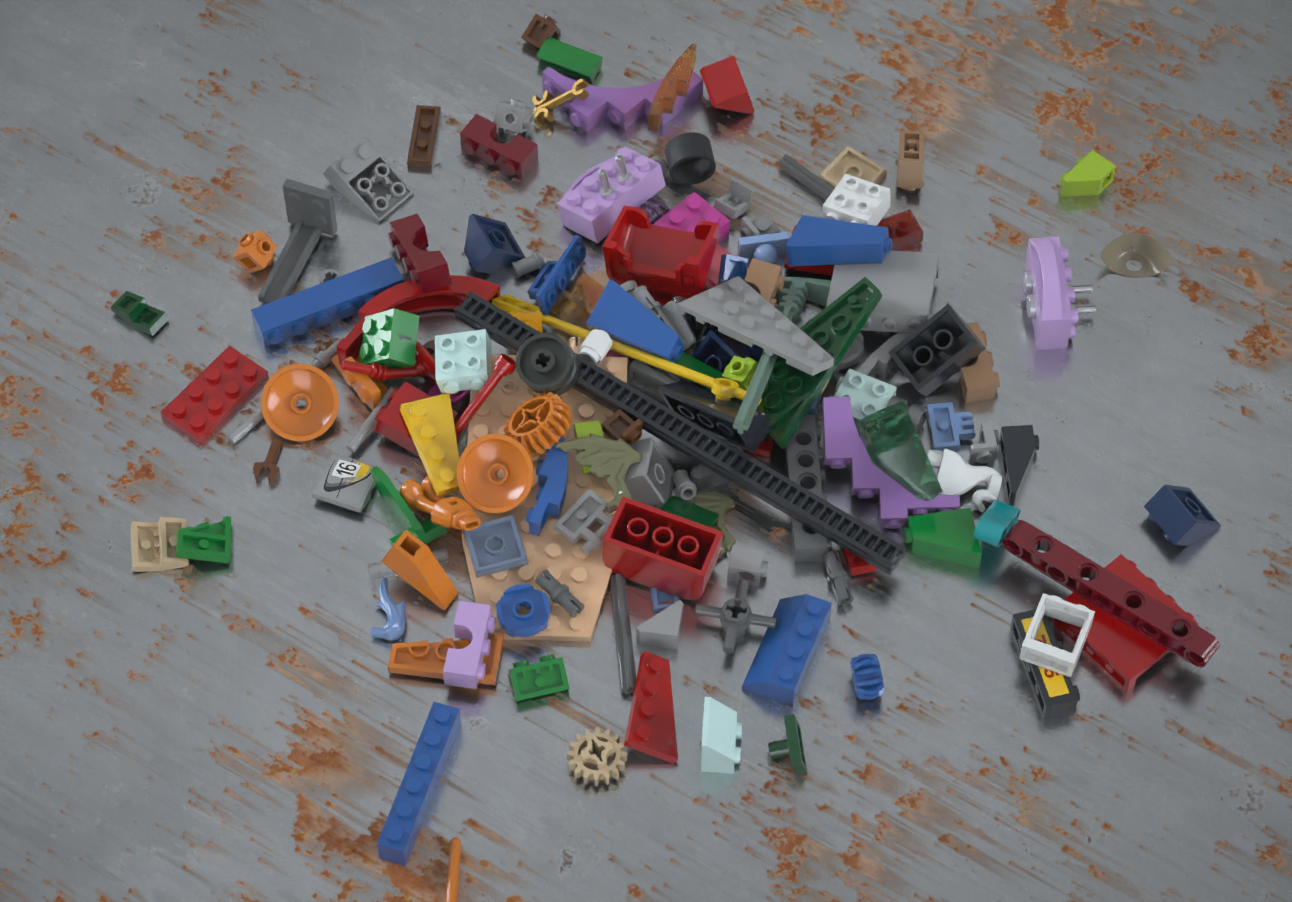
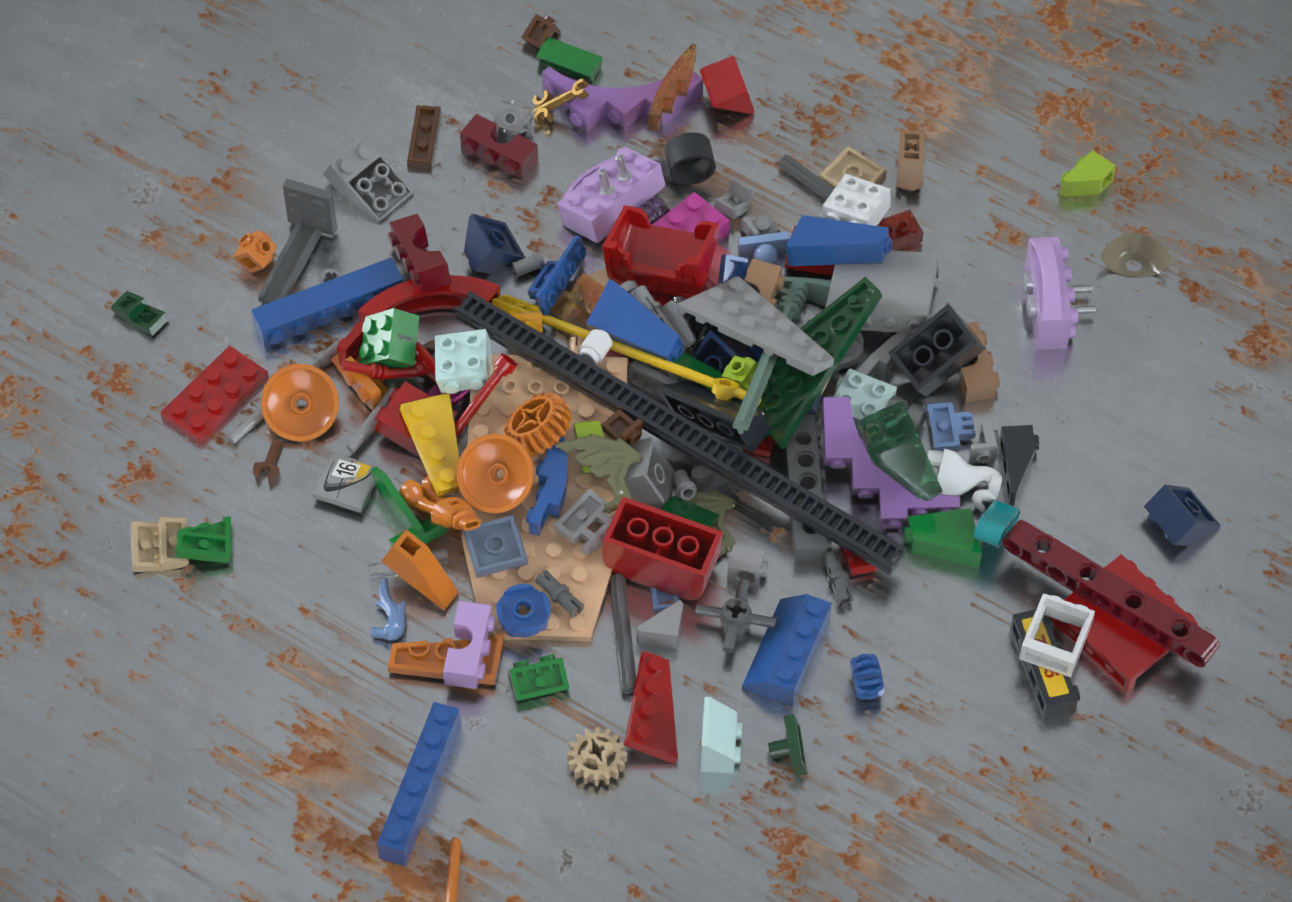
pearl dark grey wheel [516,333,579,396] -> none

